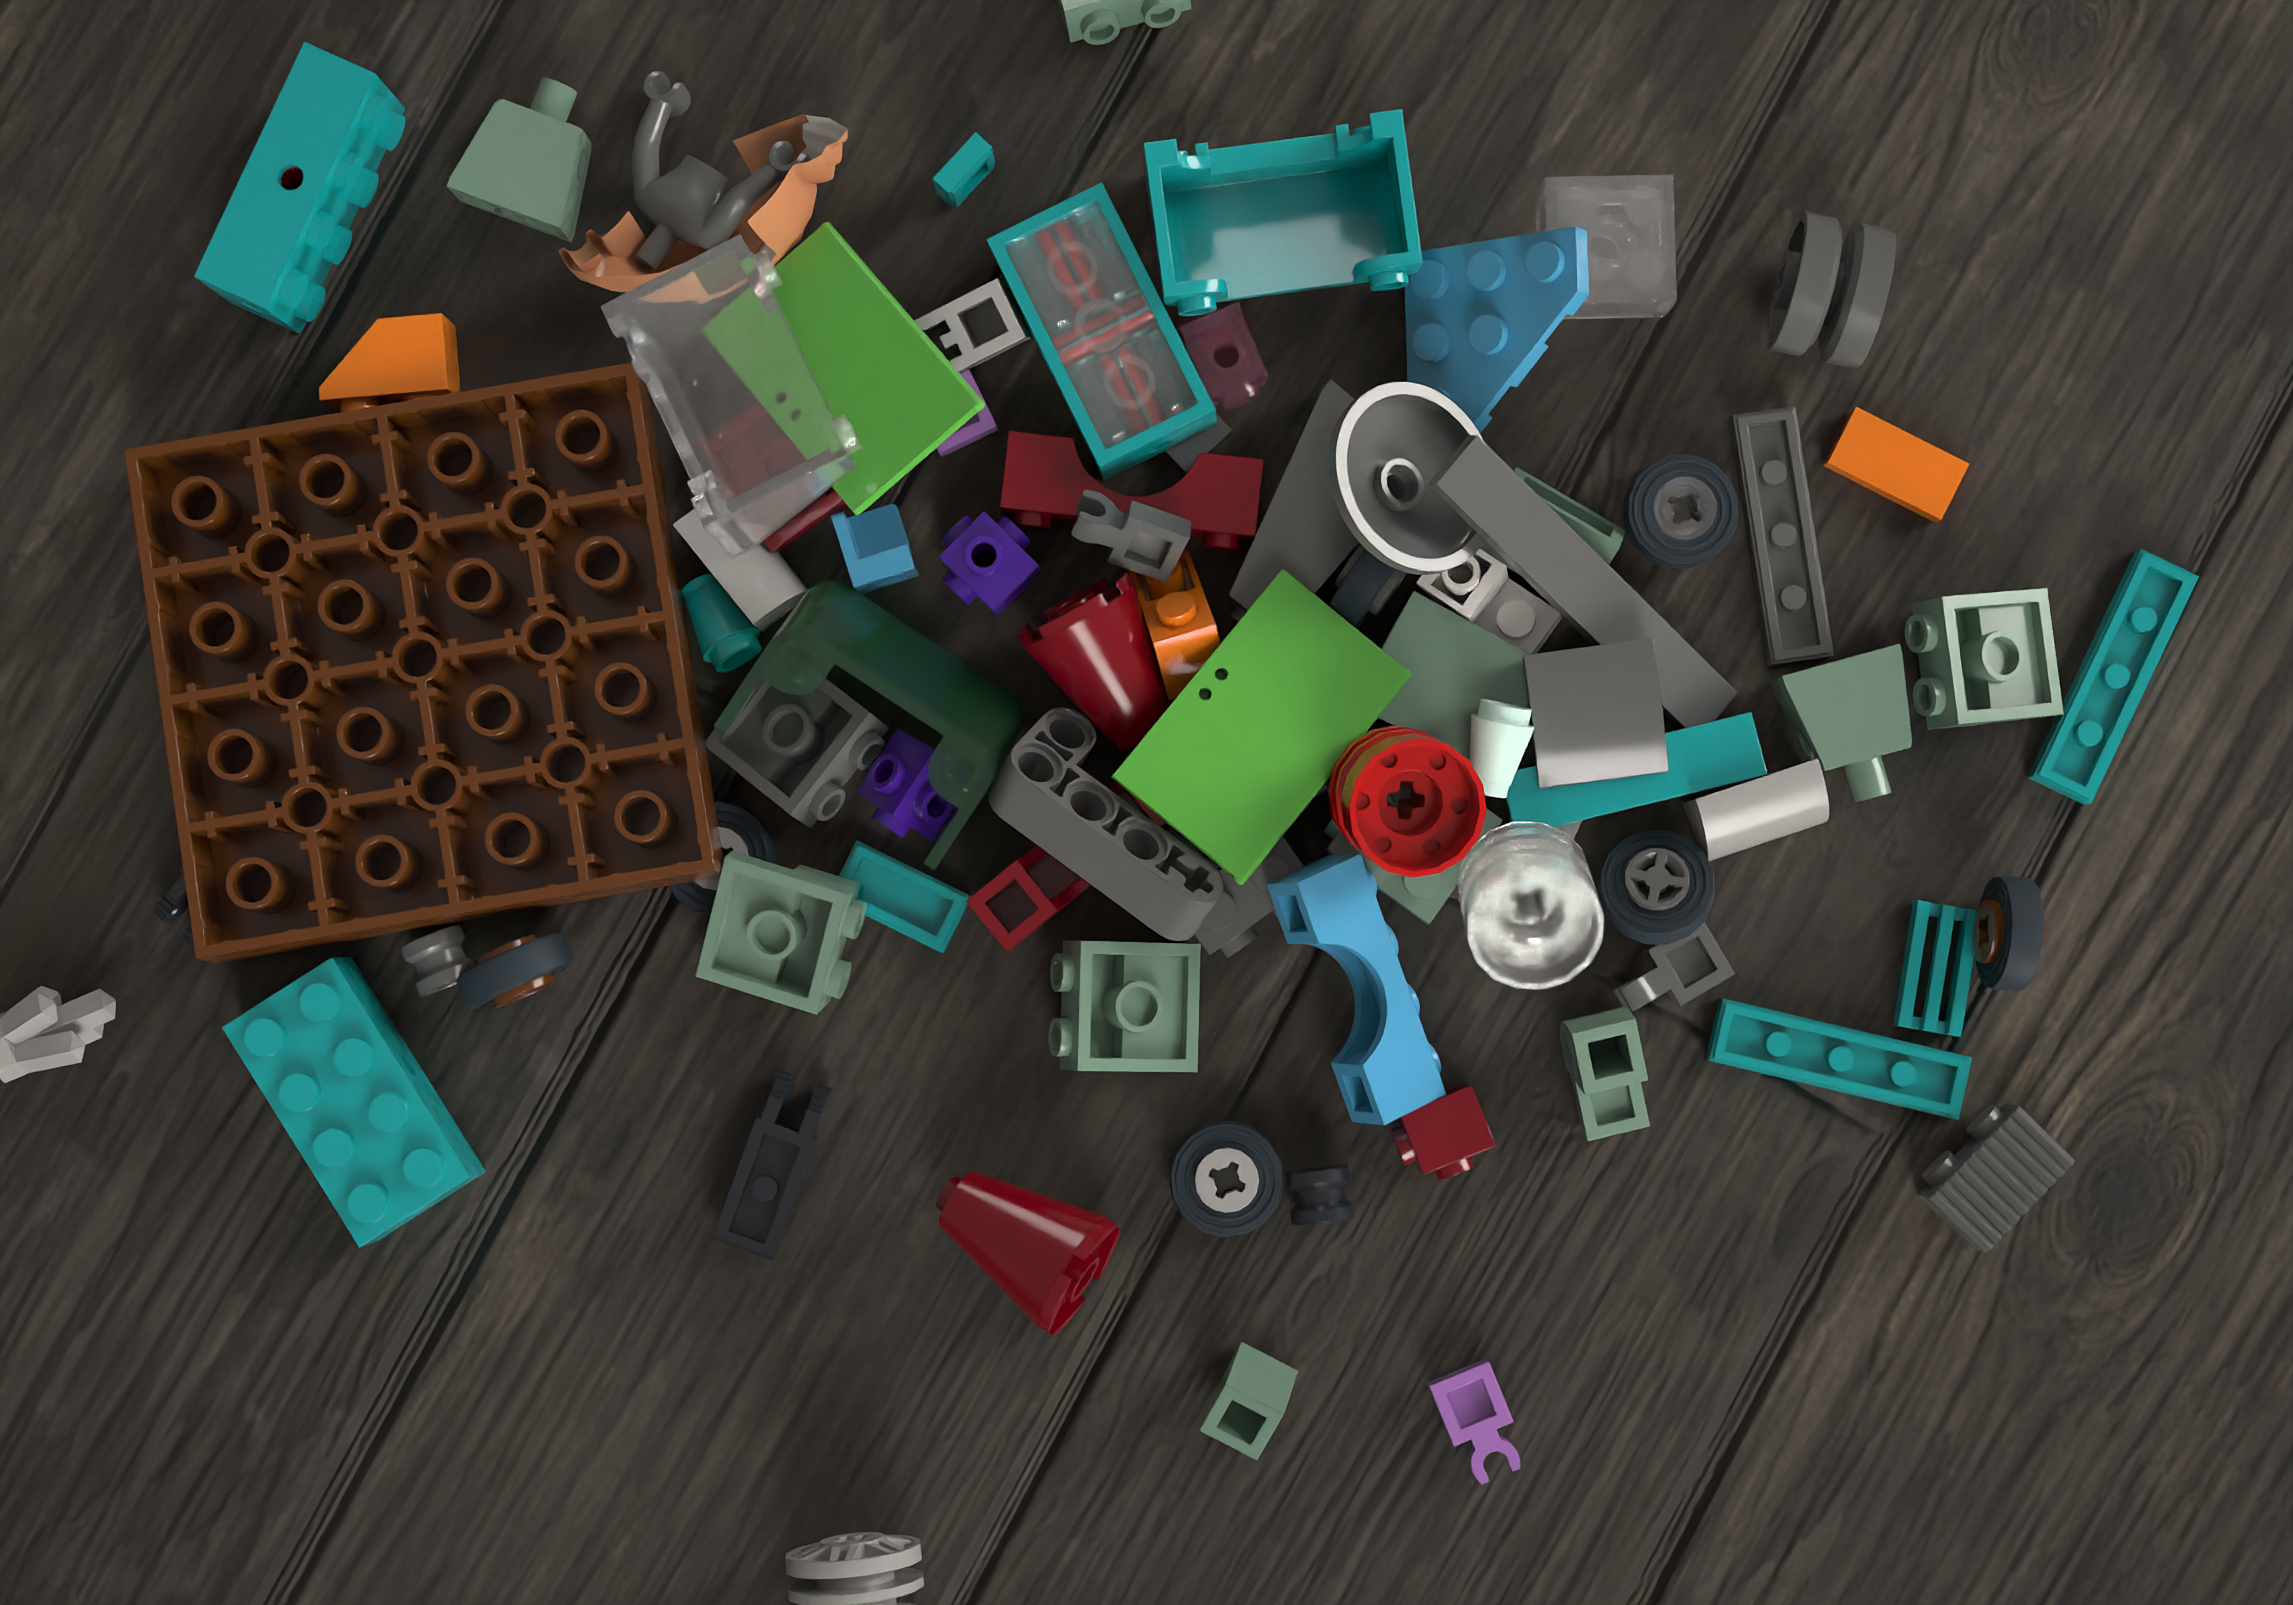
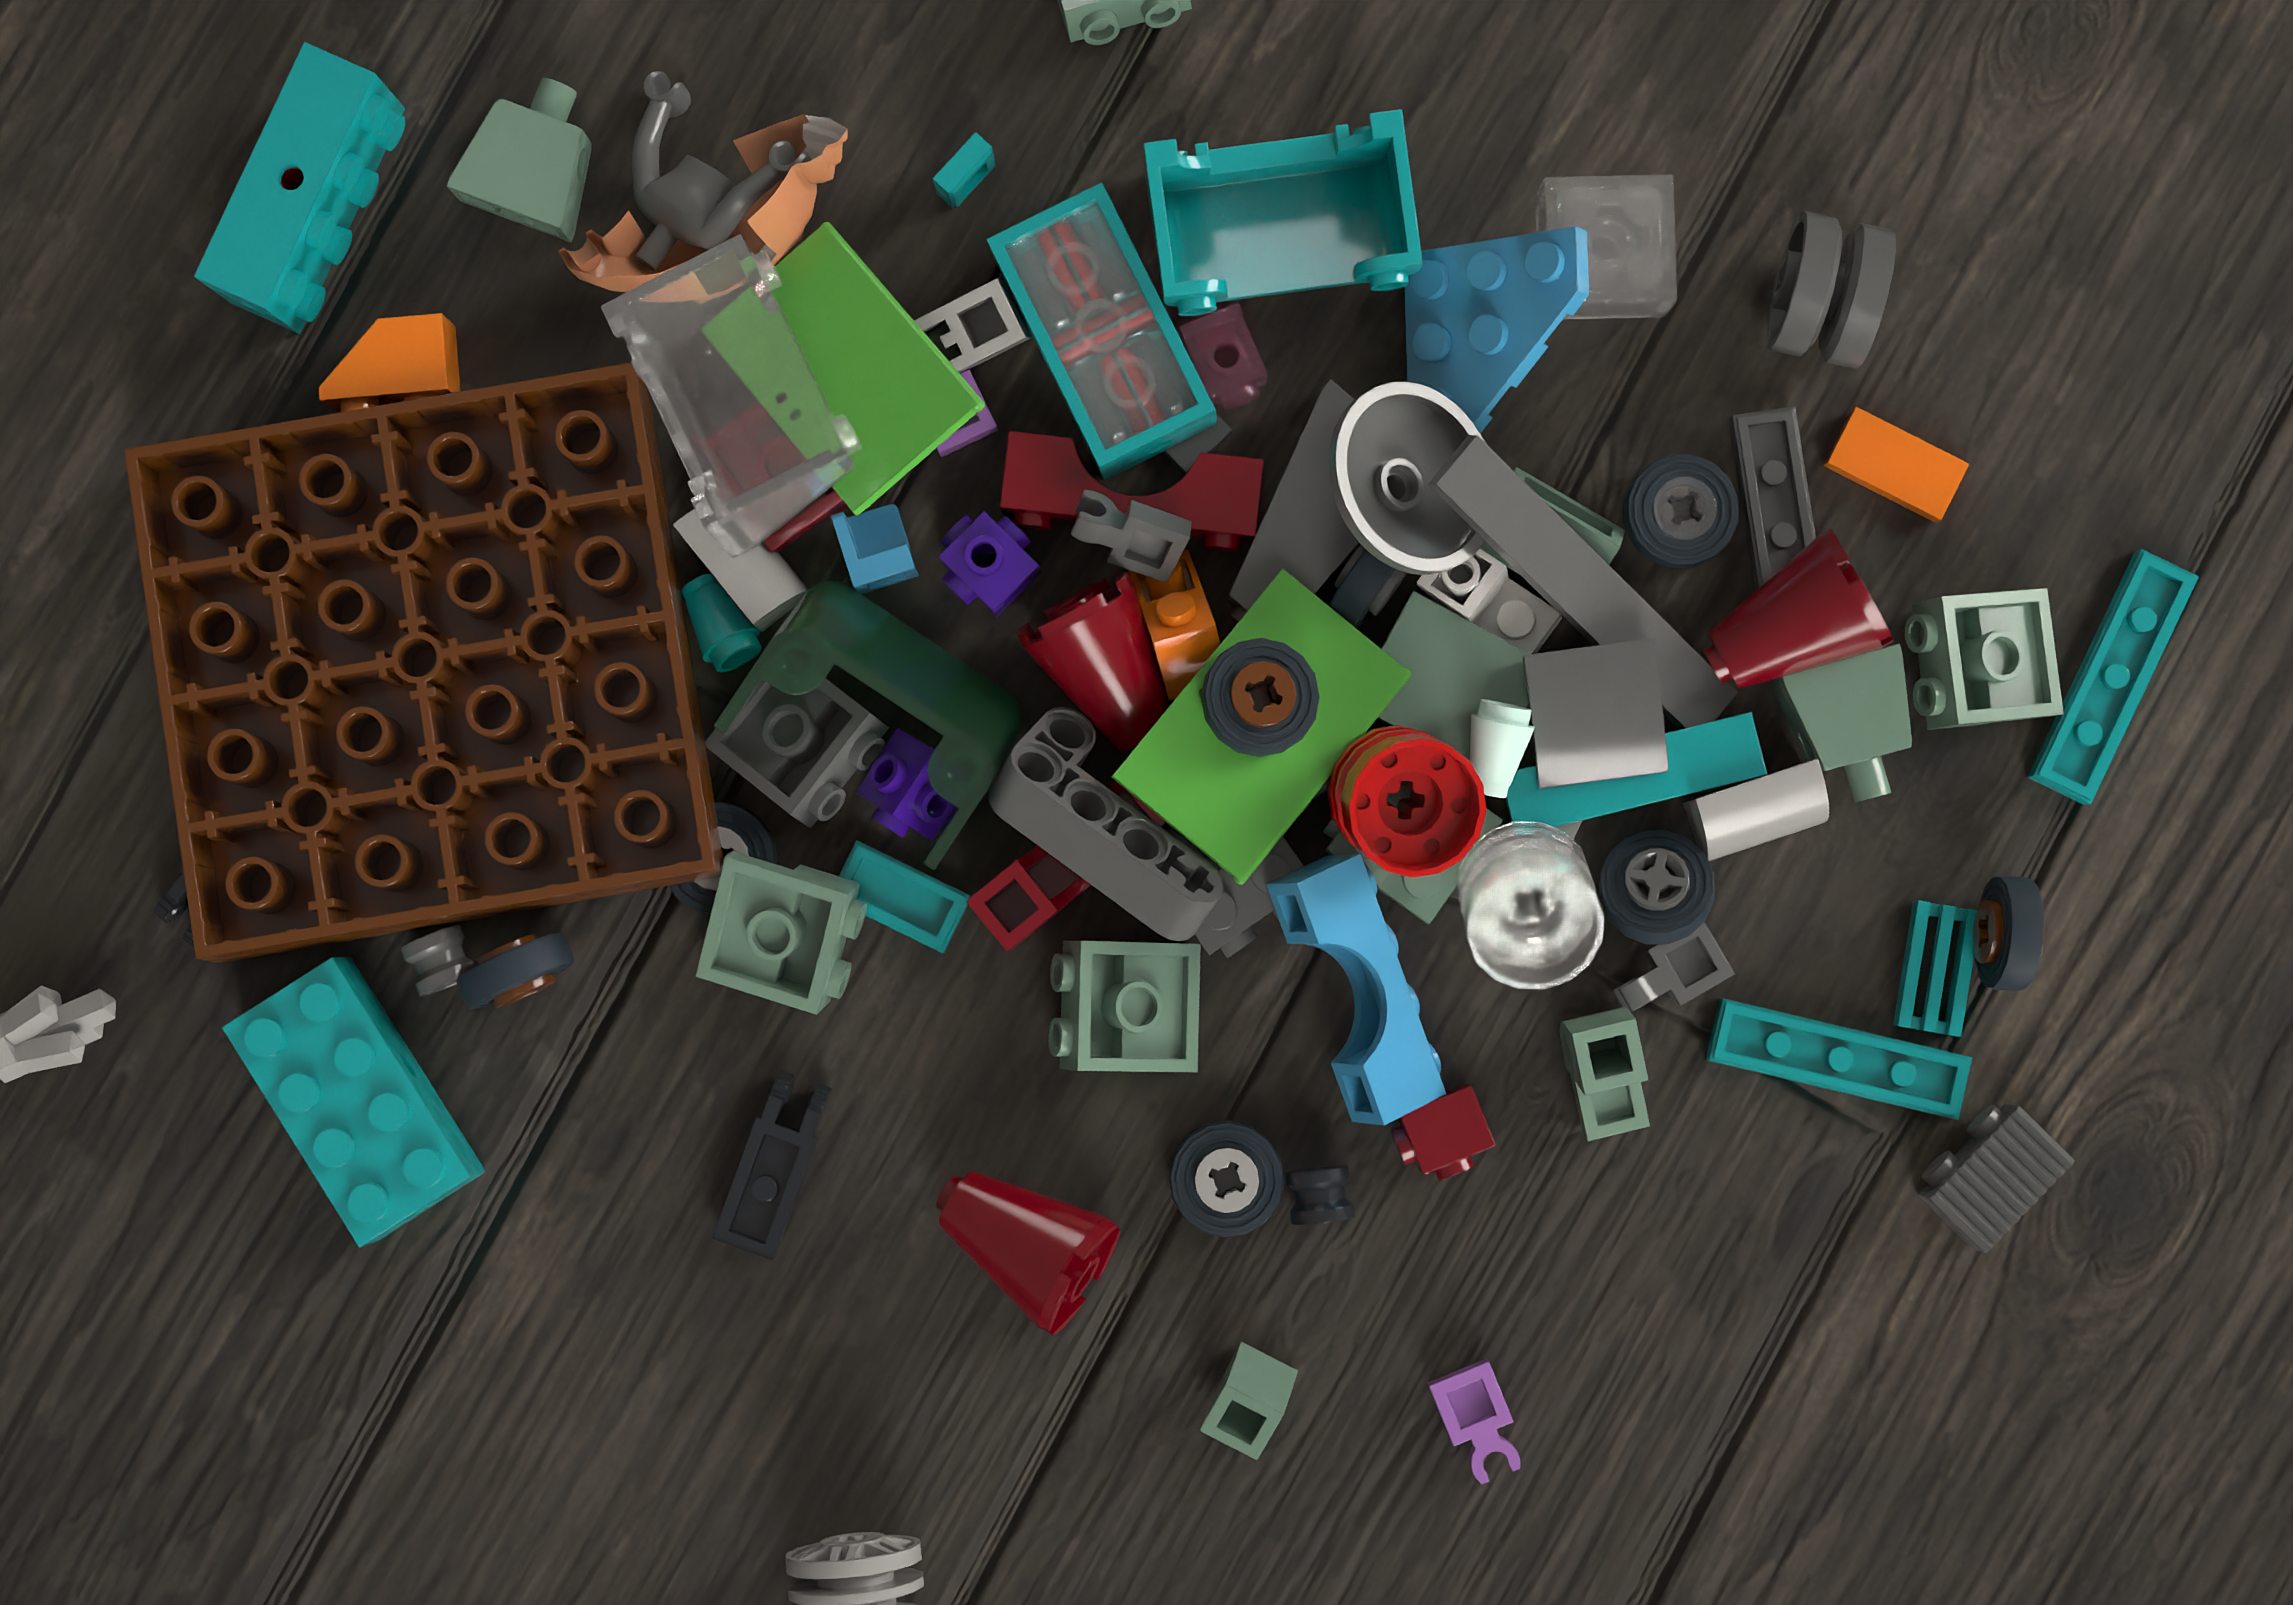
none -> black wheel [1201,638,1320,757]
none -> dark red cone [1703,529,1894,689]

